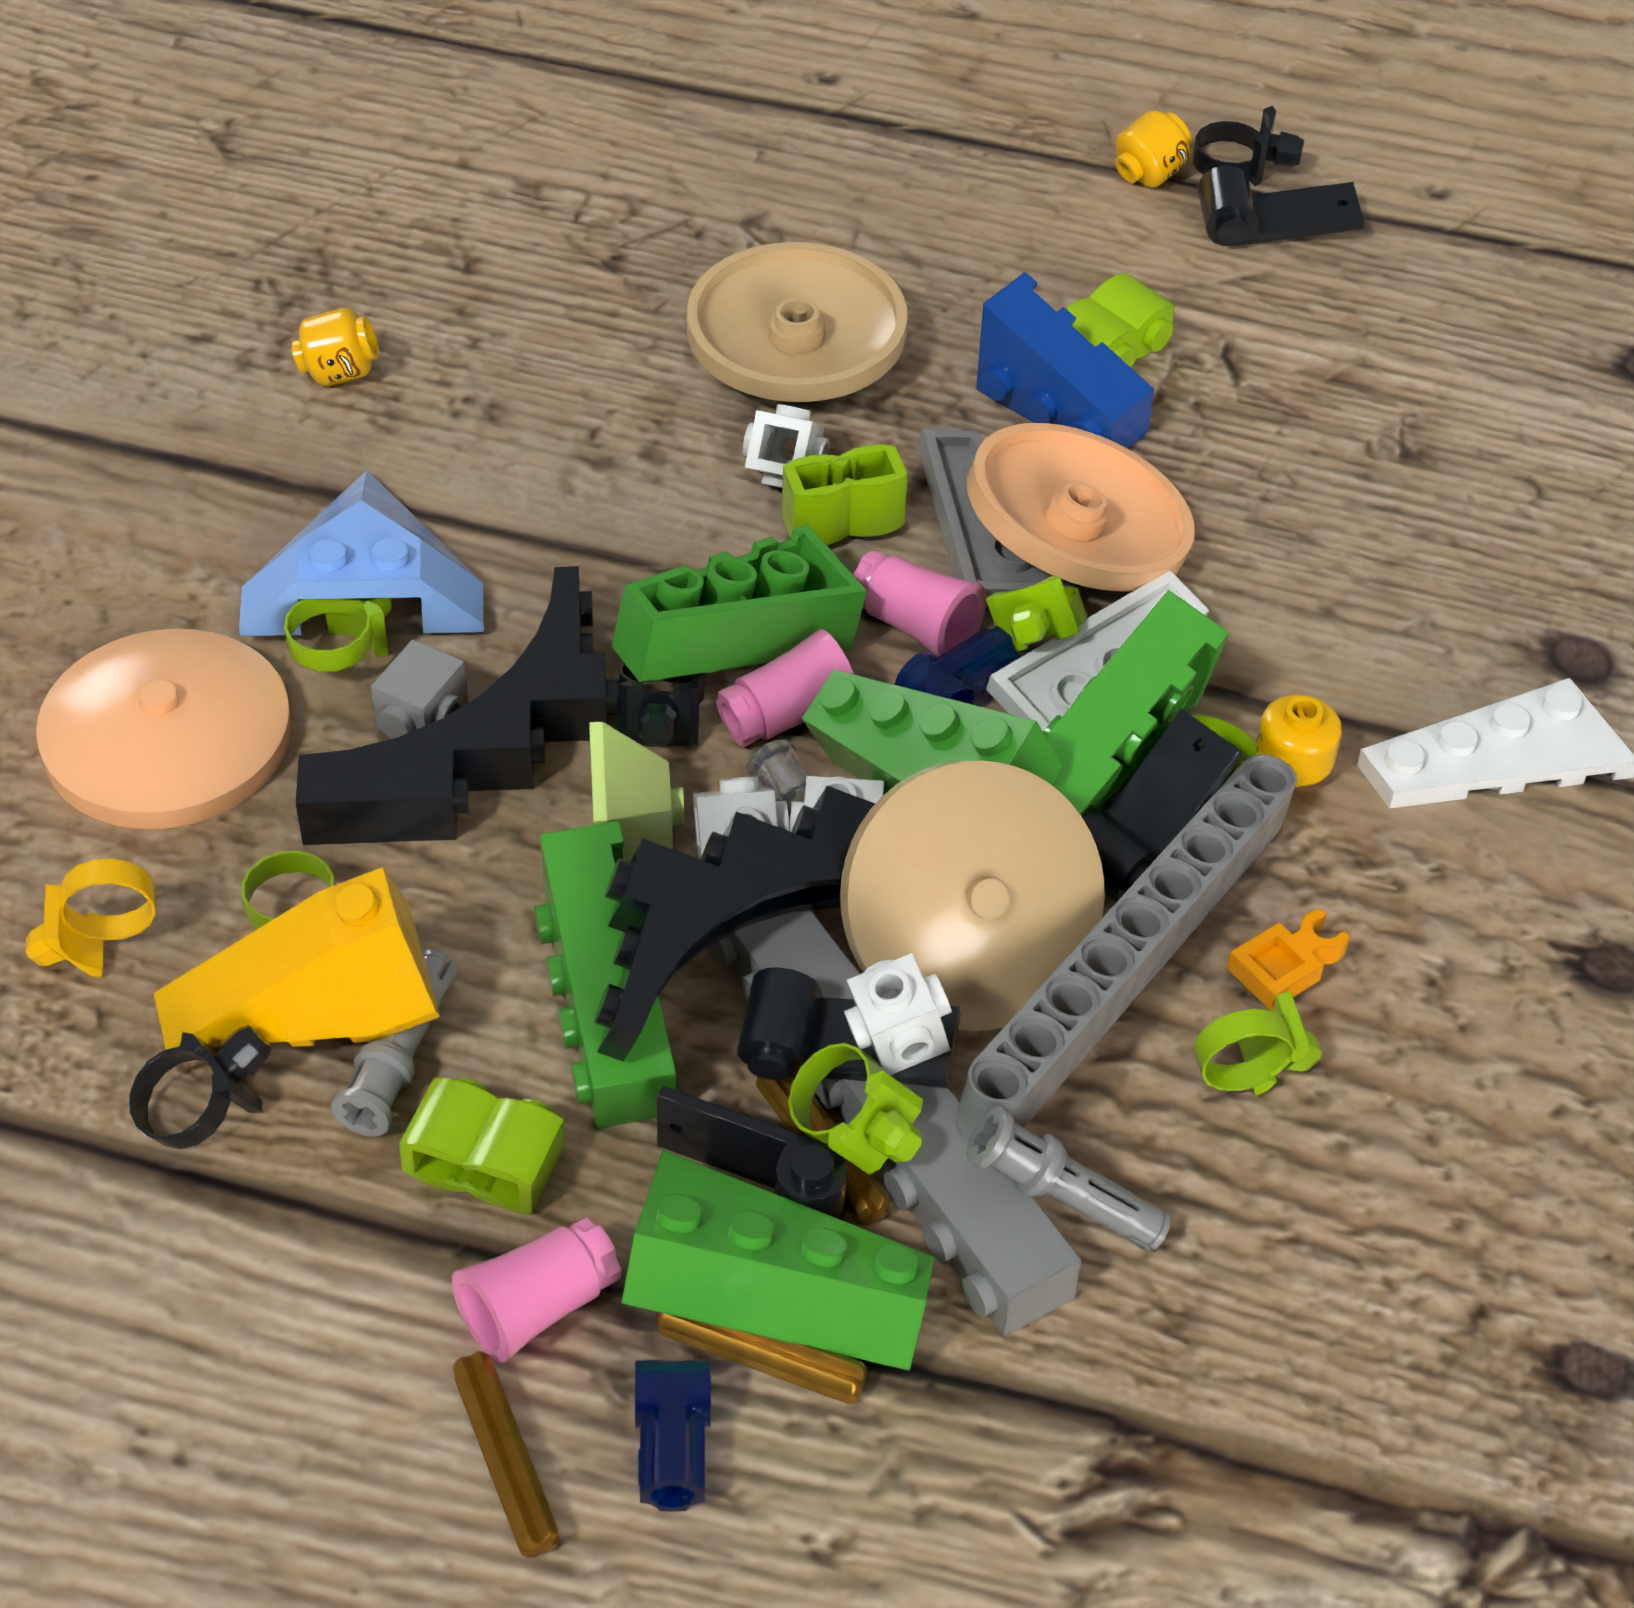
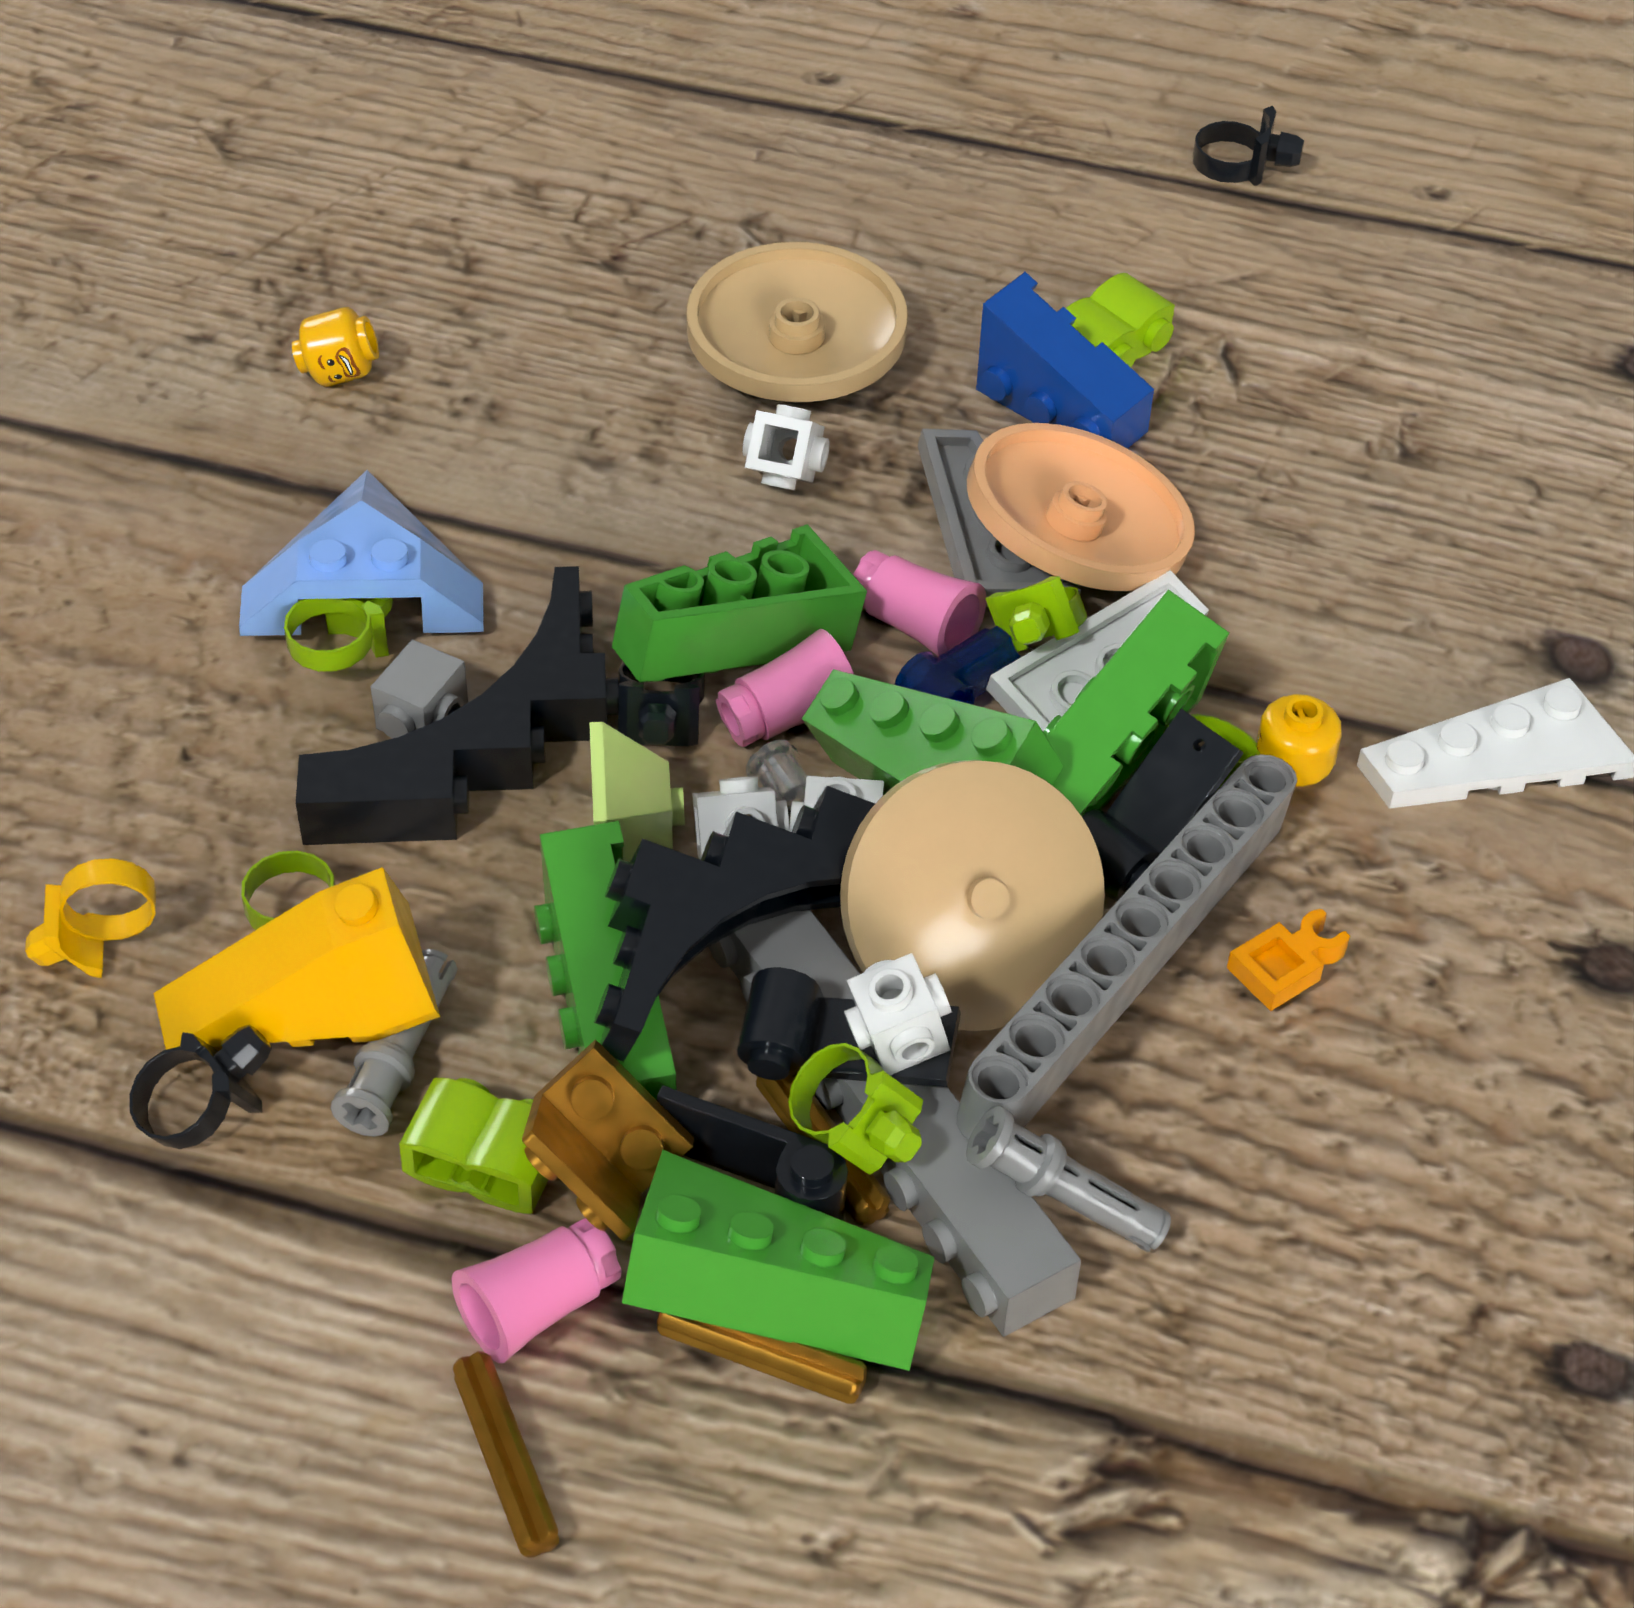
light nougat dish [36,629,292,829] -> none
clear blue piece [635,1359,711,1512] -> none
lime brick [782,444,908,545] -> none
yellow head [1115,110,1192,188] -> none
lime piece [1194,991,1322,1096] -> none
black door [1198,165,1364,246] -> none
none -> pearl gold bracket [522,1039,694,1241]

